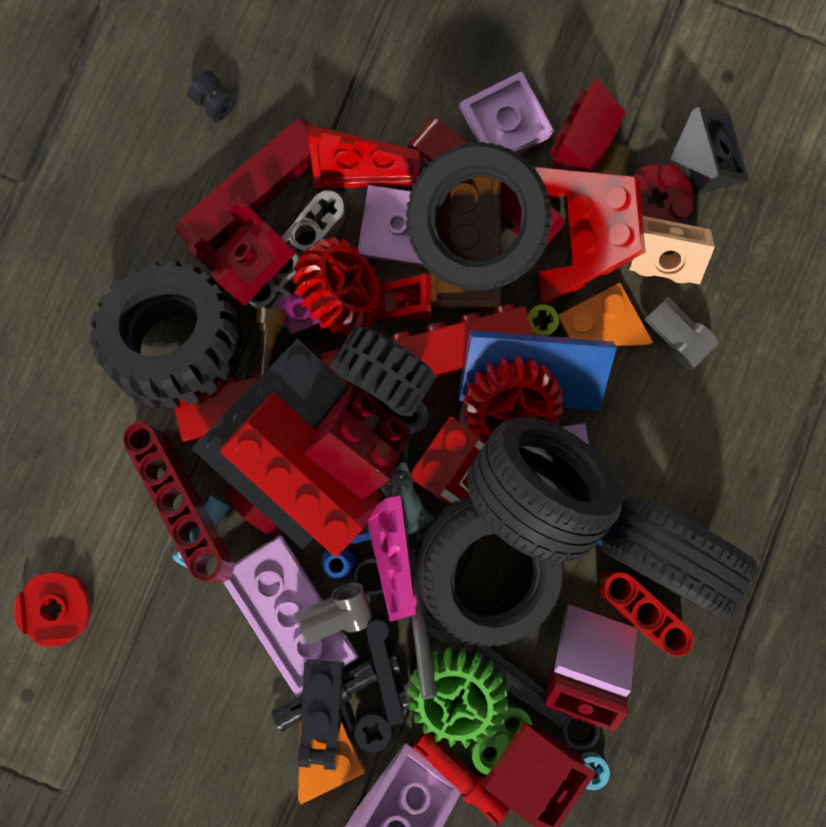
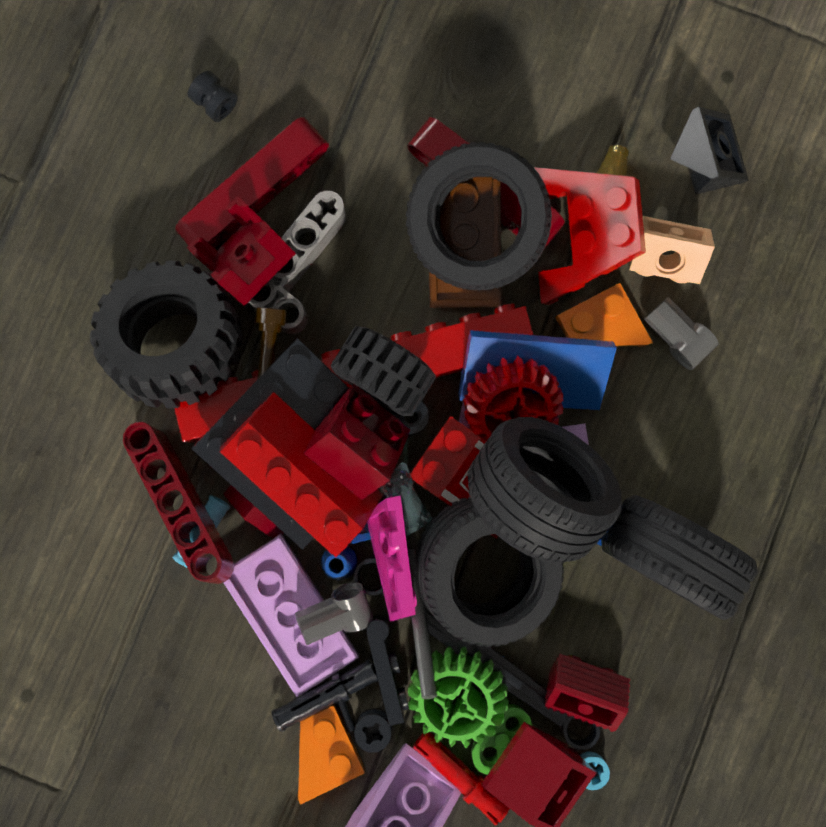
red plate [14,571,92,647] -> none
magenta bracket [278,294,328,335] -> none
red gear [292,237,385,336] -> none
black plate [298,659,344,770] -> none
red wing [308,125,420,189] -> none
lavender plate [358,185,424,267] -> none
red slope [376,274,431,321] -> none
lavender plate [459,71,555,153] -> none
lime bush [528,304,559,336] -> none
dark red slope [550,79,626,173] -> none
lavender tile [554,604,637,697] -> none
red beam [597,569,694,657] -> none
dark red plate [631,164,693,223] -> none

